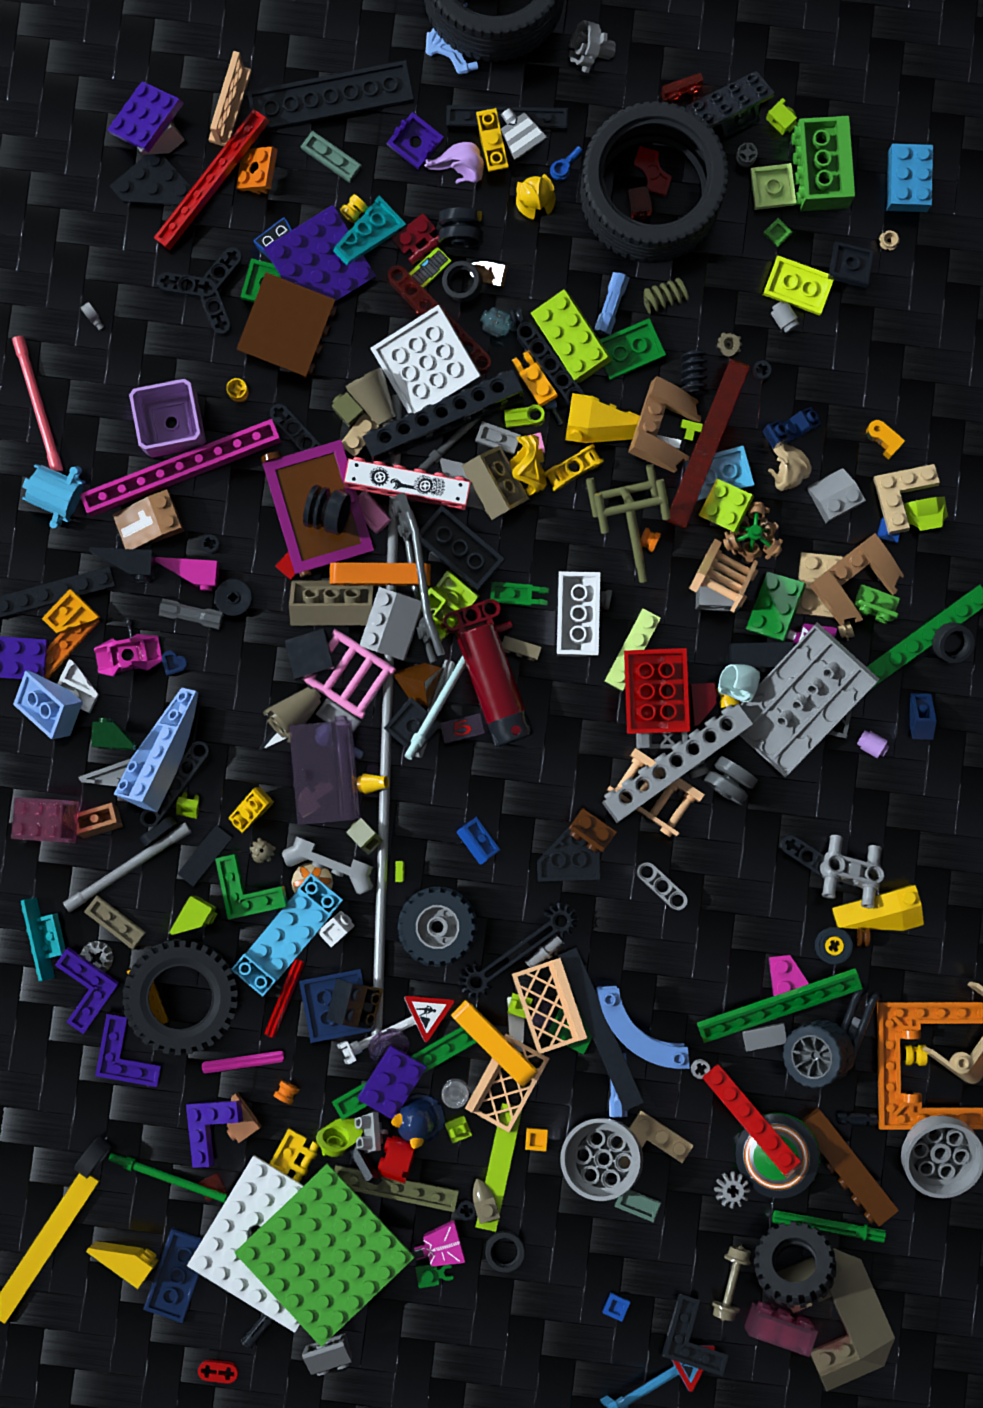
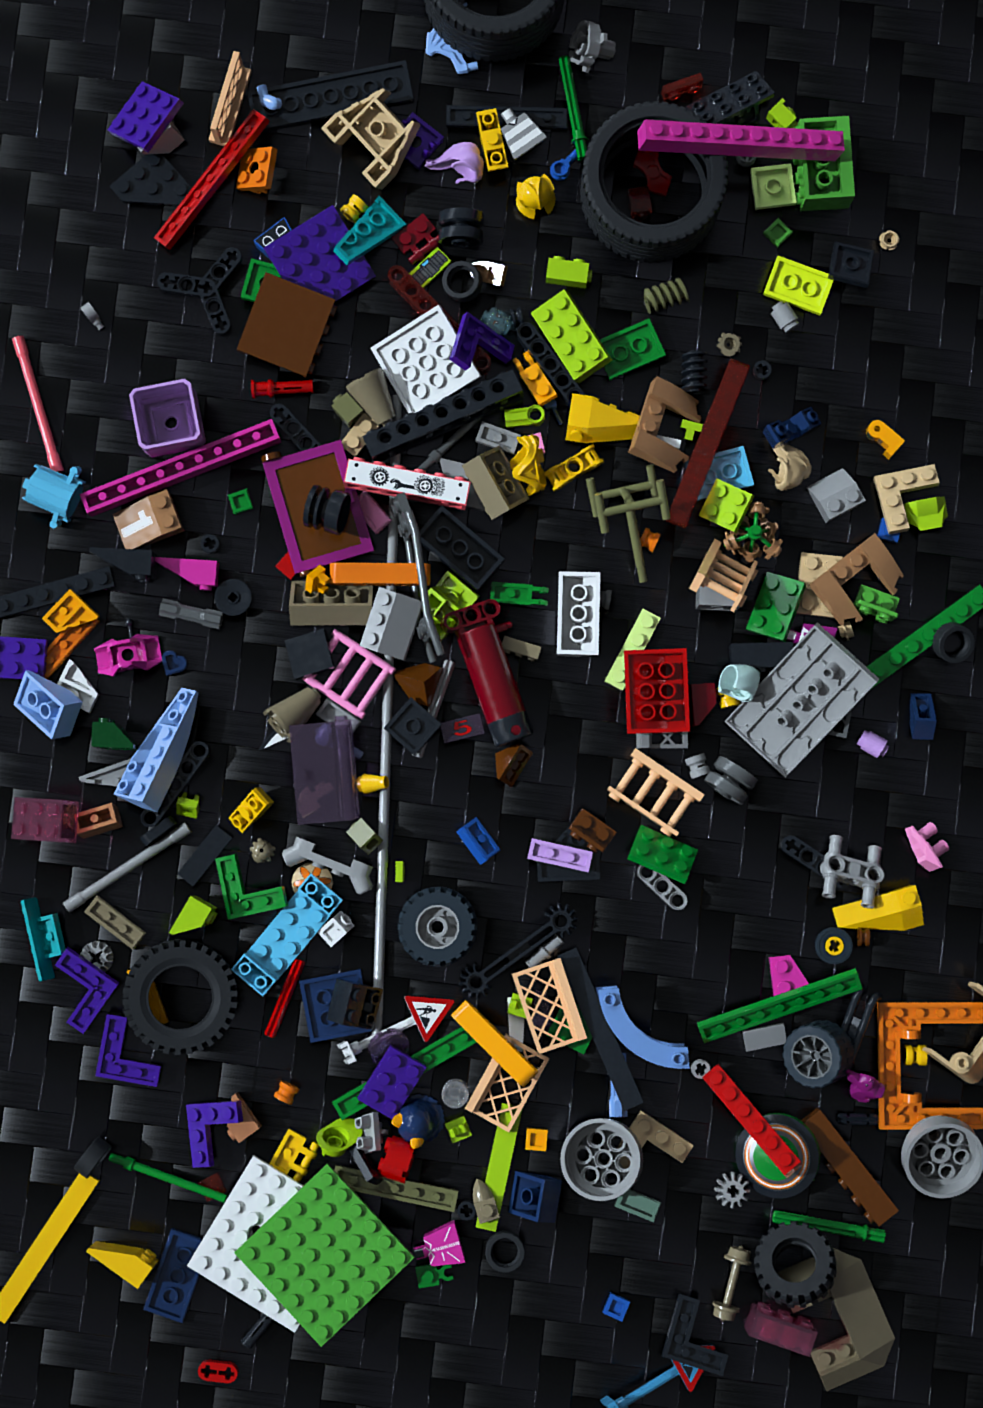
dark pink axle [202,1051,285,1073] -> none
yellow wheel [226,378,249,402] -> none
sand green tile [301,131,362,183] -> none
light grey slope [302,1333,353,1376] -> none
light aqua bar [404,655,466,760] -> none
medium blue axle [594,272,629,336] -> none
light grey brick [602,704,753,823] -> none
dark azure brick [887,144,933,212] -> none
none -> green tile [228,489,254,515]
none -> red pin [251,379,313,399]
none -> light blue arm [257,84,282,110]
none -> light orange tile [305,565,330,594]
none -> tan wedge [321,88,421,190]
none -> dark purple plate [449,312,515,371]
none -> reddish brown slope [495,743,533,787]
none -> dark blue slope [508,1171,562,1223]
none -> lavender plate [527,838,593,872]
none -> lime brick [546,256,592,288]
none -> green axle [559,56,588,161]
none -> green plate [627,825,698,884]
none -> dark pink brick [637,120,845,161]
none -> magenta animal [846,1069,885,1103]
none -> bright pink connector [905,822,949,872]

